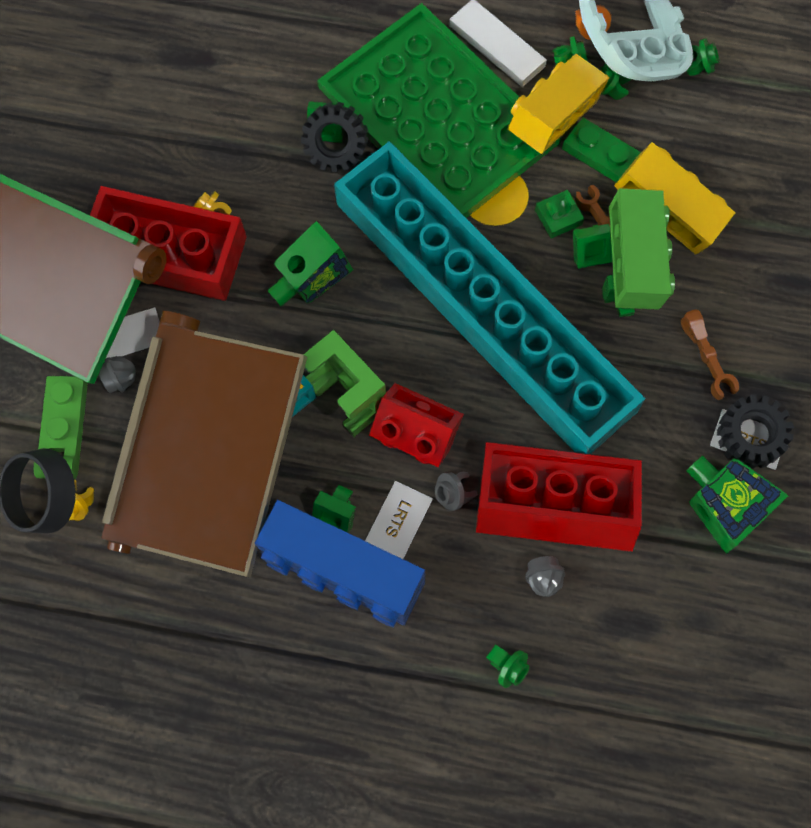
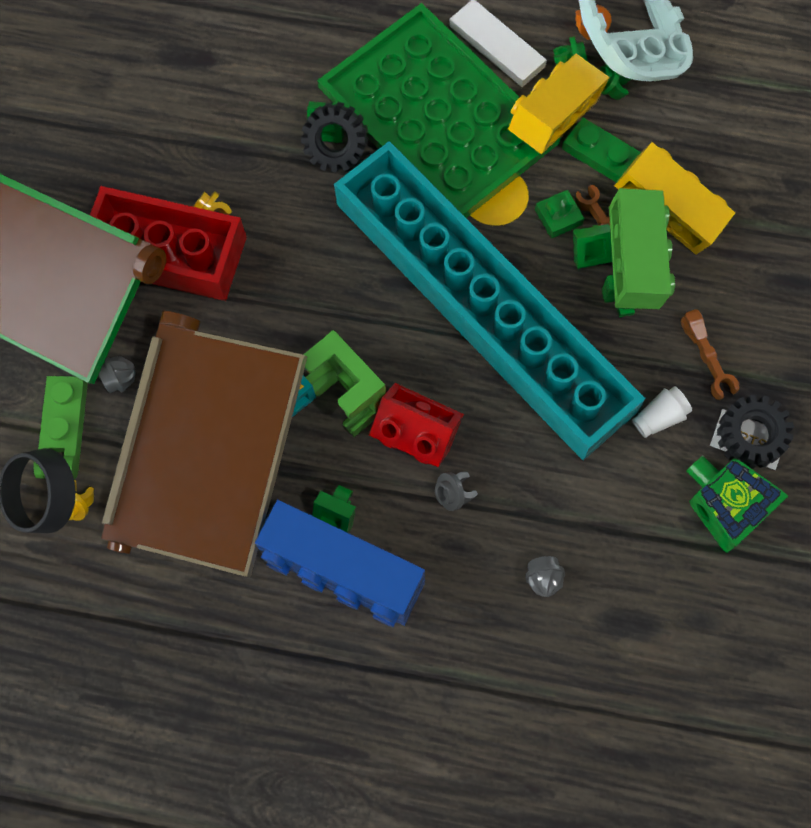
white sticker [104,307,160,362] -> none
green torso [267,221,353,307] -> none
white sticker [365,481,433,559] -> none
red slope [476,442,642,552] -> none
green plate [486,645,530,688] -> none
green plate [686,38,719,76] -> none
none -> white cone [632,386,692,438]

